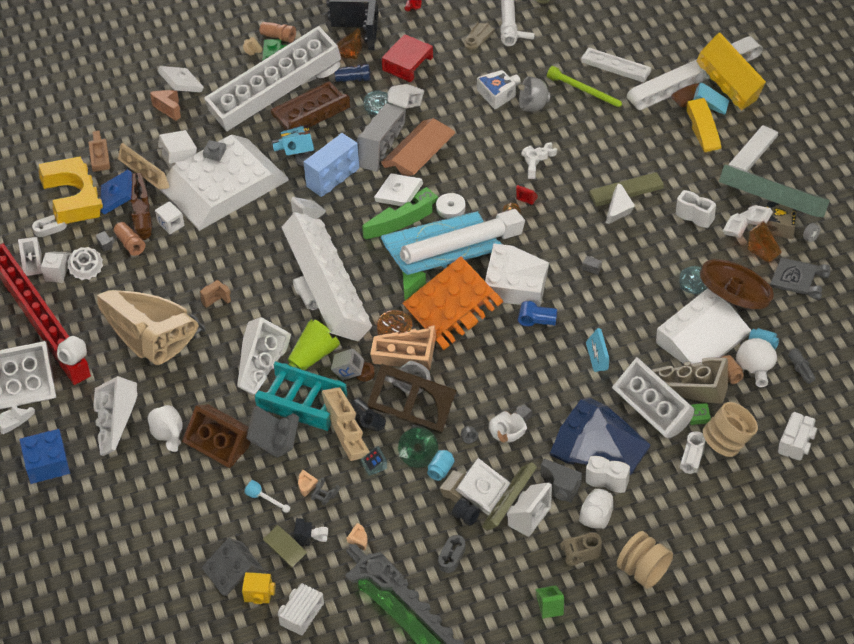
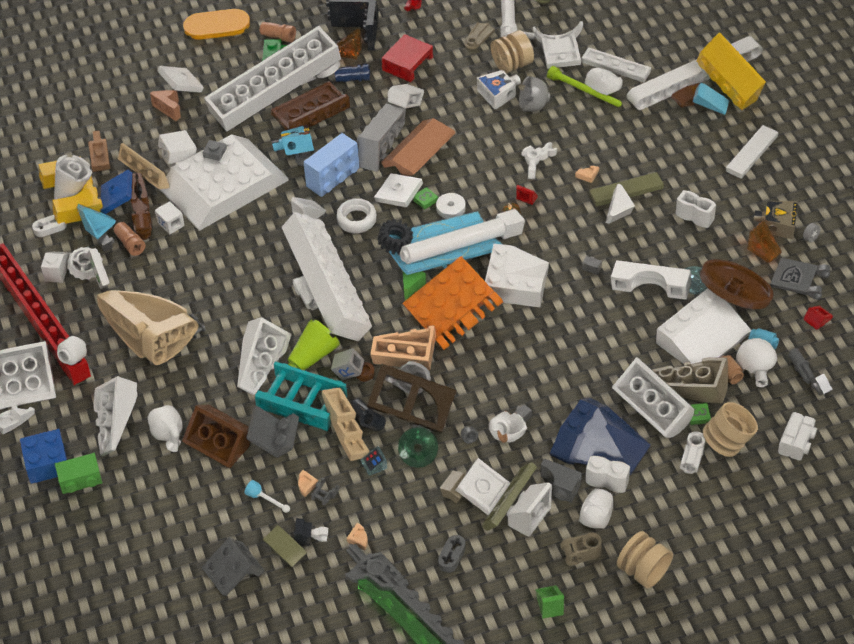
white slope [18,237,43,276] -> none
medium nougat bracket [199,280,231,308] -> none
yellow brick [242,572,275,604] -> none
tan plate [243,37,263,56] -> none
white brick [278,583,324,635] -> none
bright green slope [362,196,433,240] -> none
clear light blue piece [364,91,392,115] -> none
clear orange head [377,310,413,336] -> none
medium azure brick [427,450,455,481] -> none
black wheel [452,498,481,526] -> none
blue piece [518,301,557,326] -> none
medium azure slope [586,328,609,372] -> none
yellow slope [687,98,721,152] -> none
sand green arch [719,164,830,217] -> none
white tile [723,205,773,238] -> none
none -> white cone [54,155,92,199]
none -> bright green brick [55,453,102,494]
none -> medium azure slope [77,204,116,239]
none -> white tile [87,248,110,289]
none -> light orange tile [183,9,250,40]
none -> white wheel [336,198,377,234]
none -> black tyre [377,219,413,255]
none -> tan wheel [491,30,534,74]
none -> white piece [533,21,583,69]
none -> light nougat tile [575,166,599,183]
none -> white piece [585,68,623,96]
none -> white arch [611,260,691,299]
none -> red slope [803,306,833,329]
none -> piece [811,374,832,396]

